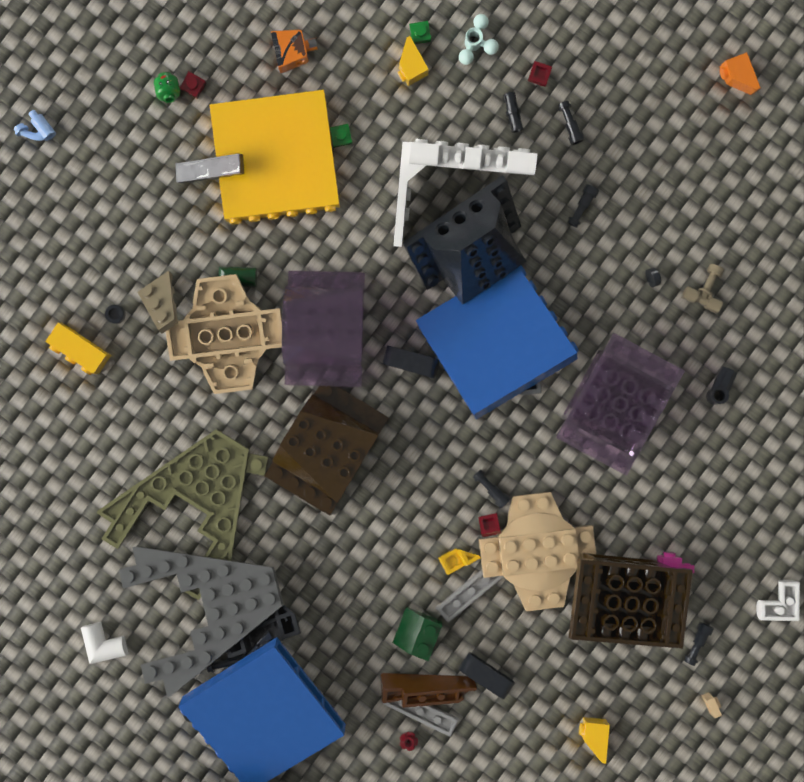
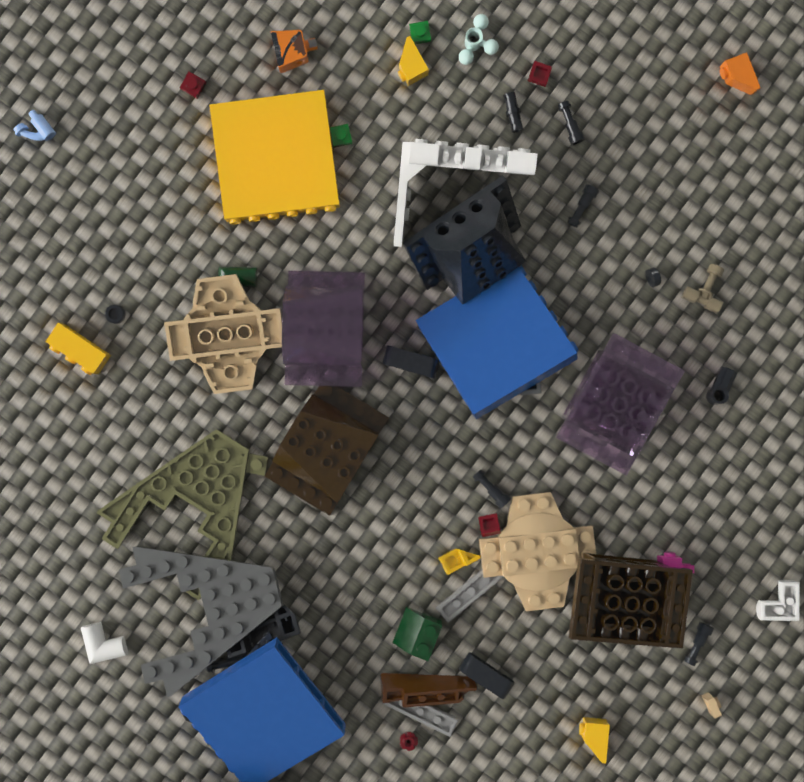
dark tan wing [137,271,178,334] -> none
green head [153,72,181,103] -> none
tile [175,154,244,183] -> none

